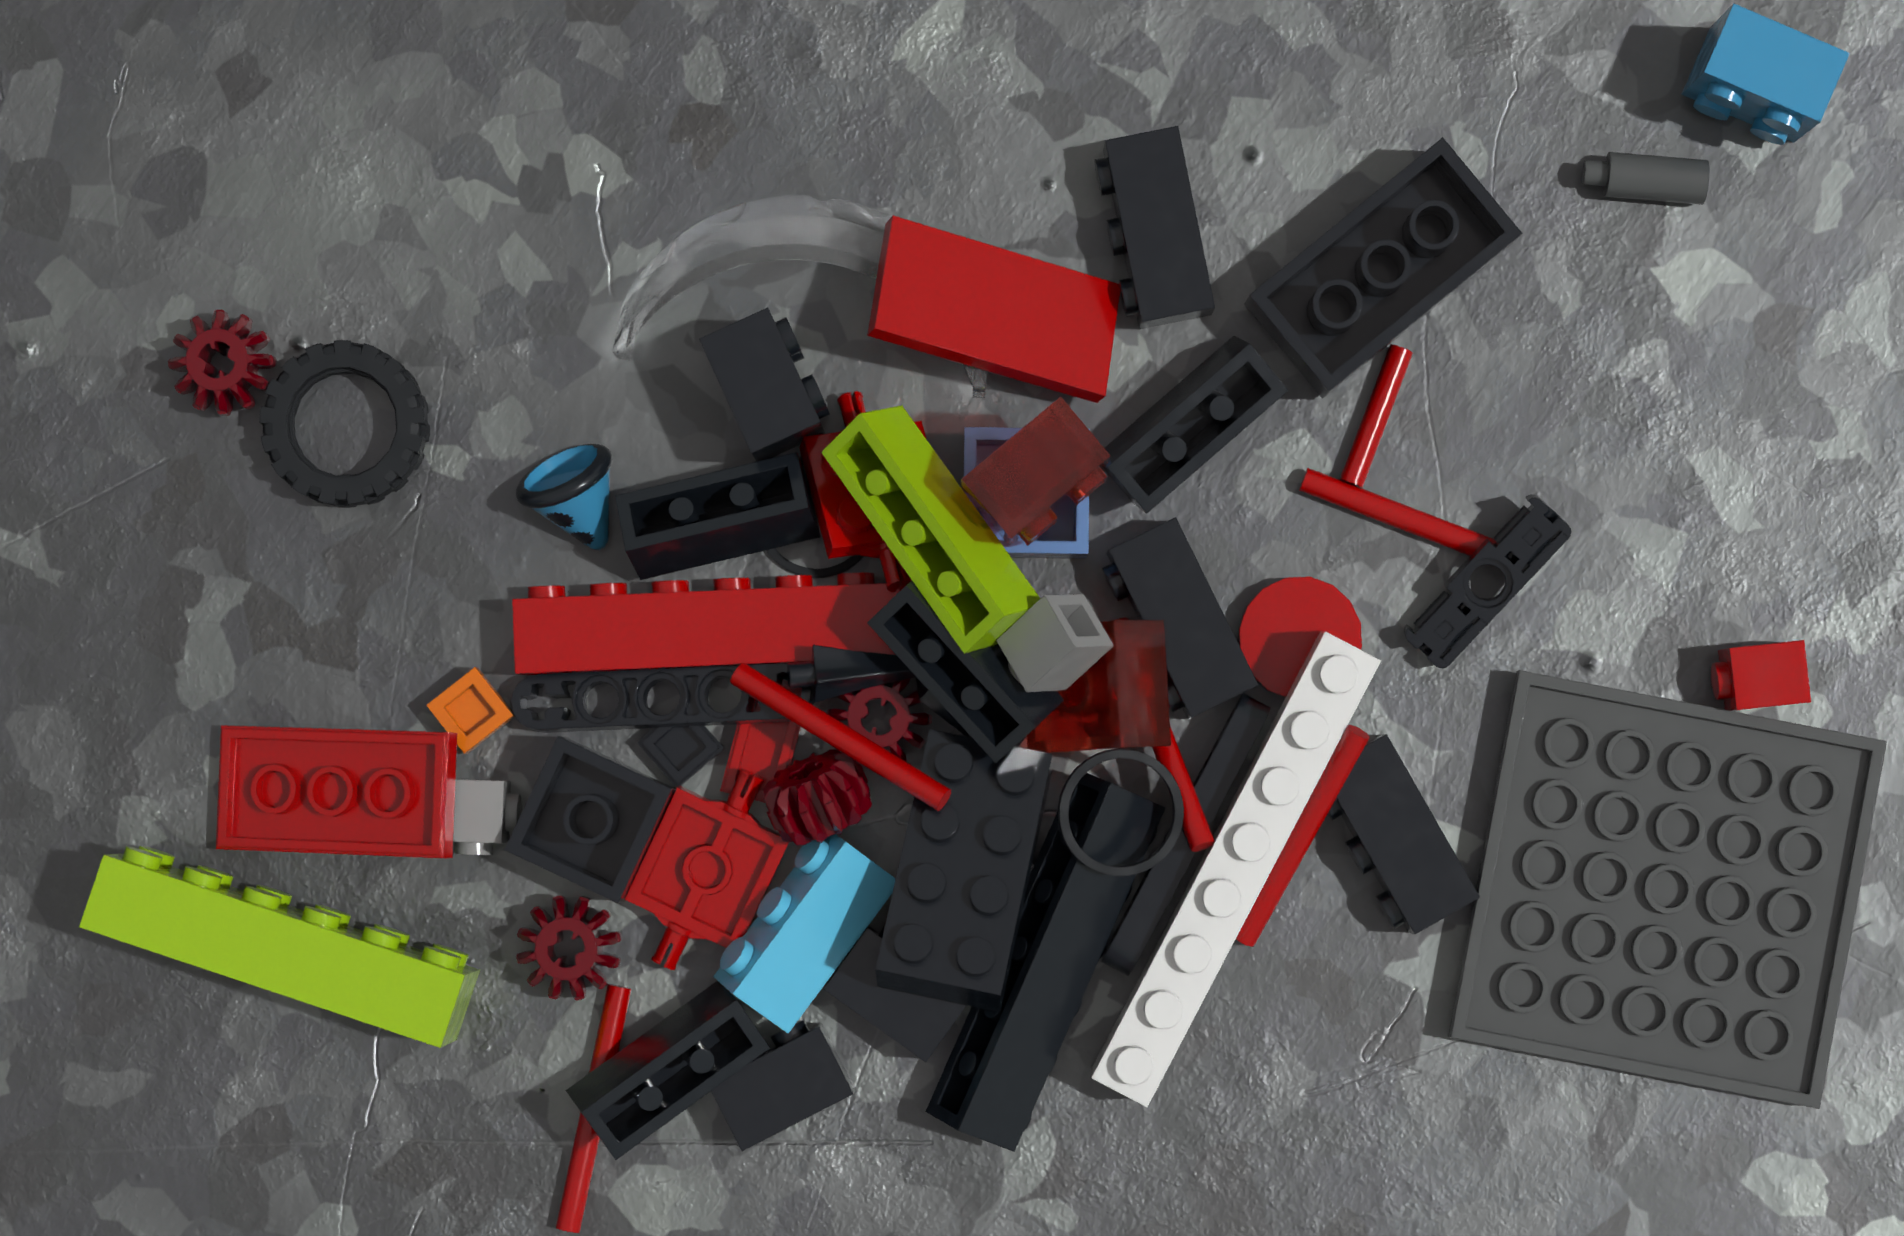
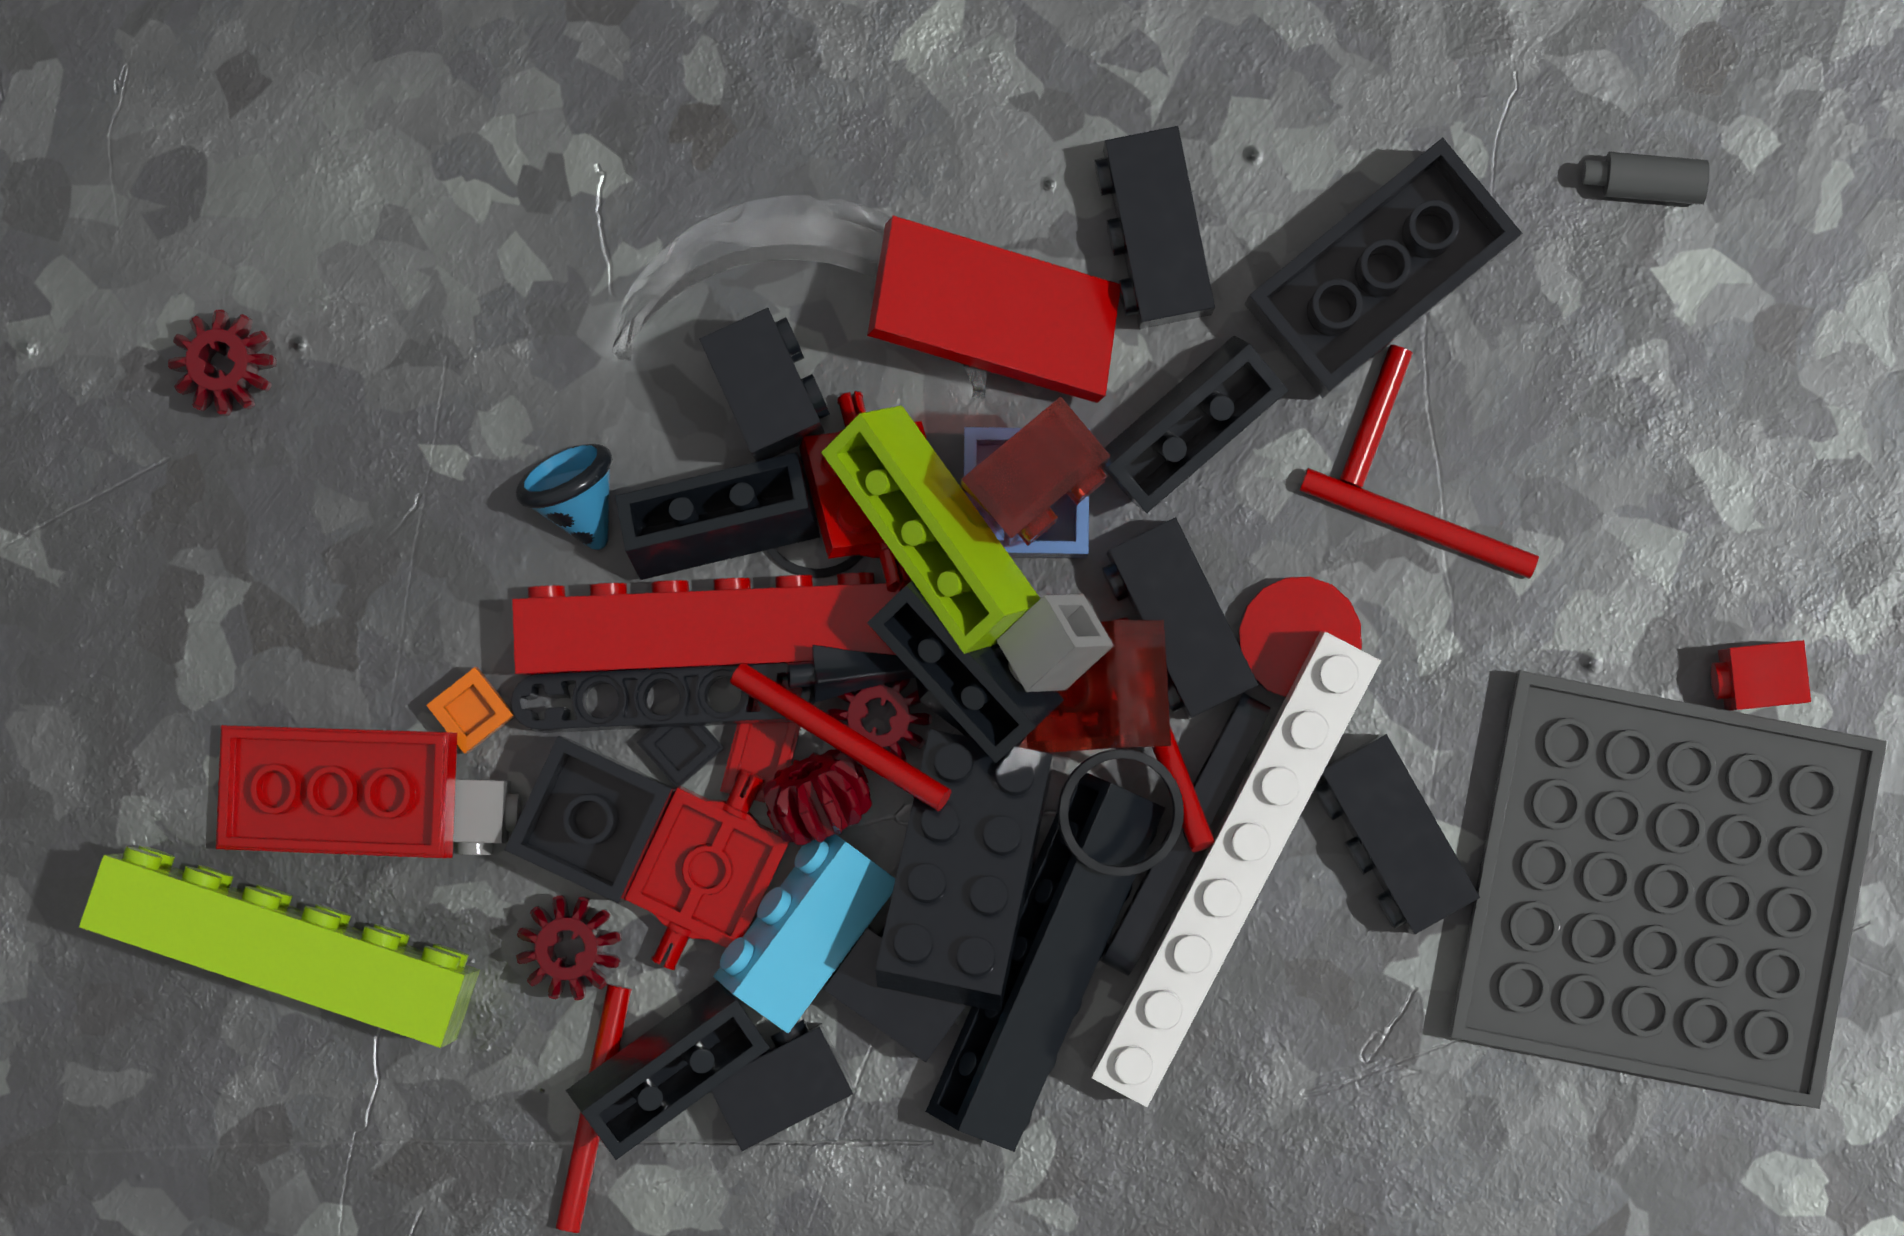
black tyre [259,340,430,508] -> none
red bar [1236,725,1370,947] -> none
black piece [1404,494,1571,669] -> none
dark azure brick [1682,4,1850,145] -> none

